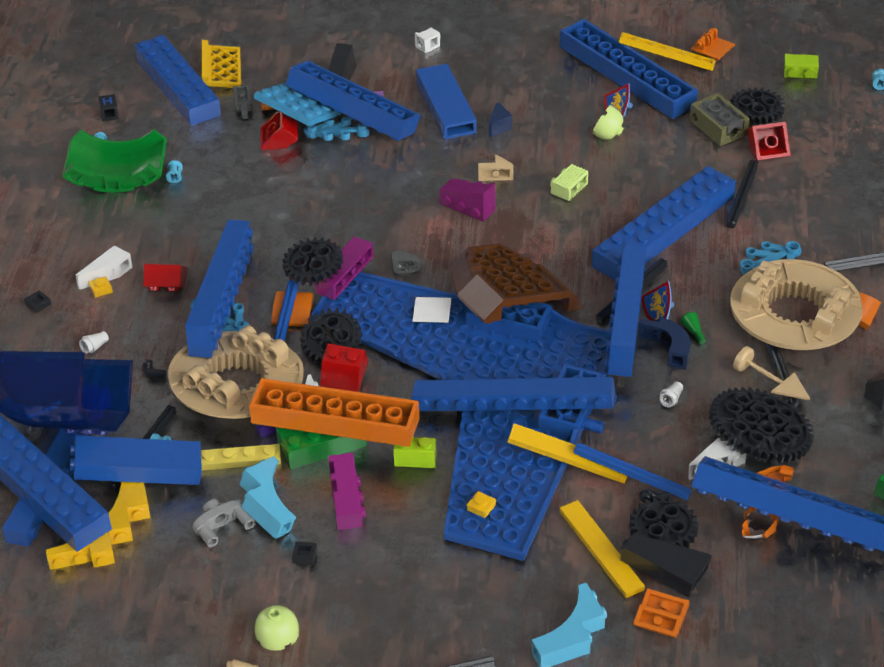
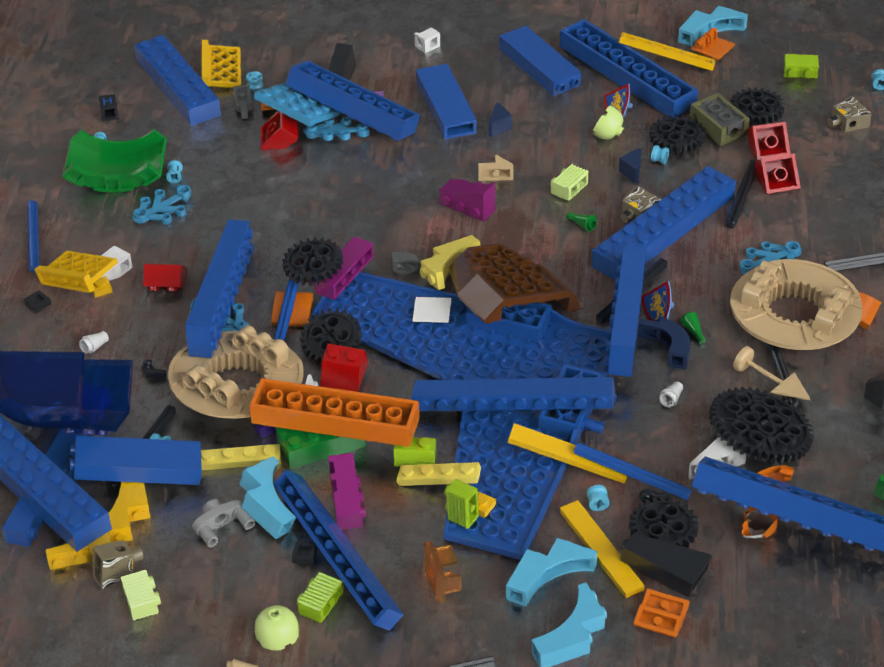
none -> blue axle [27,199,40,273]
none -> yellow fence [34,251,118,293]
none -> dark tan torso [92,540,143,590]
none -> yellowish green brick [121,570,161,621]
none -> dark azure plant [132,185,191,224]
none -> medium azure wheel [246,71,263,92]
none -> blue brick [273,469,404,631]
none -> lime brick [297,572,344,623]
none -> light yellow plate [397,462,481,486]
none -> light yellow arch [420,235,480,290]
none -> clear orange panel [423,541,462,603]
none -> lime brick [444,479,479,529]
none -> blue brick [499,26,581,96]
none -> medium azure arch [506,538,597,607]
none -> green cone [566,212,597,232]
none -> medium azure wheel [586,485,610,511]
none -> dark blue slope [619,148,641,184]
none -> dark tan torso [620,186,662,223]
none -> black gear [649,115,705,155]
none -> medium azure wheel [651,145,669,165]
none -> medium azure arch [678,6,748,47]
none -> red slope [755,154,801,194]
none -> dark tan torso [827,96,872,132]

